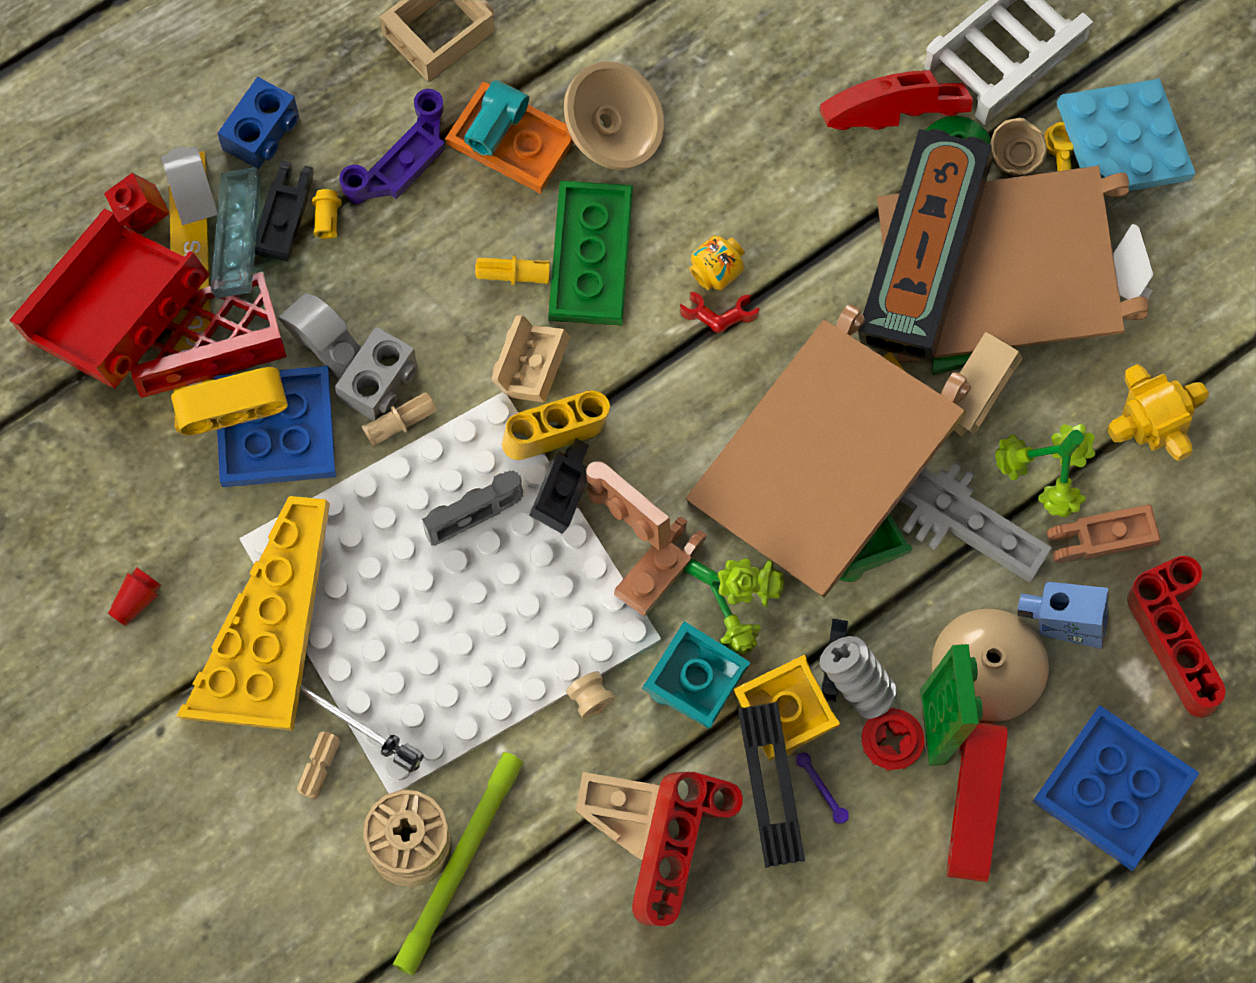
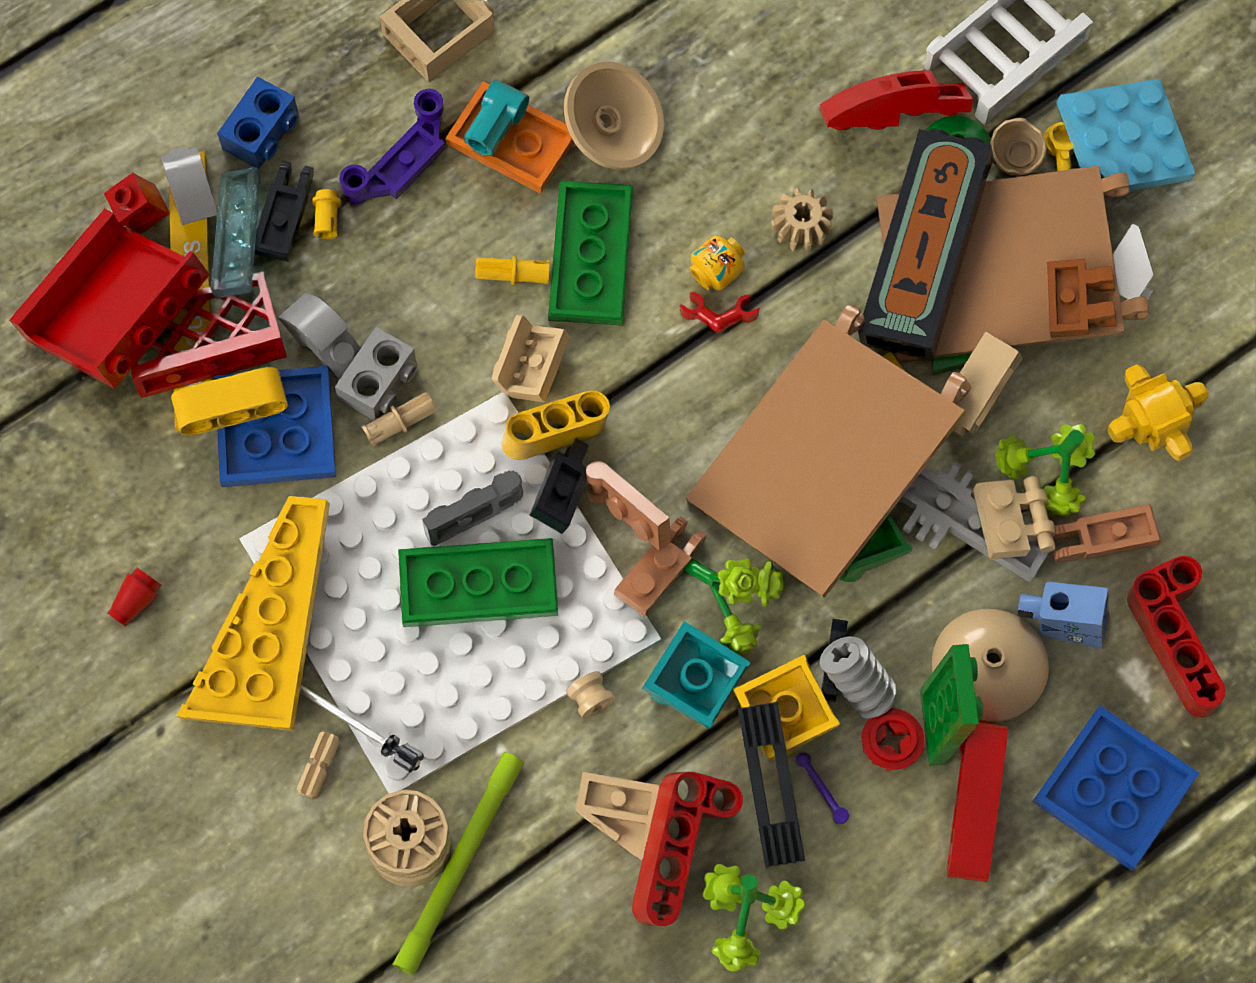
none -> green tile [398,538,559,627]
none -> lime plant [702,864,806,972]
none -> tan gear [771,188,834,252]
none -> tan plate [973,476,1056,559]
none -> dark orange plate [1047,259,1117,338]

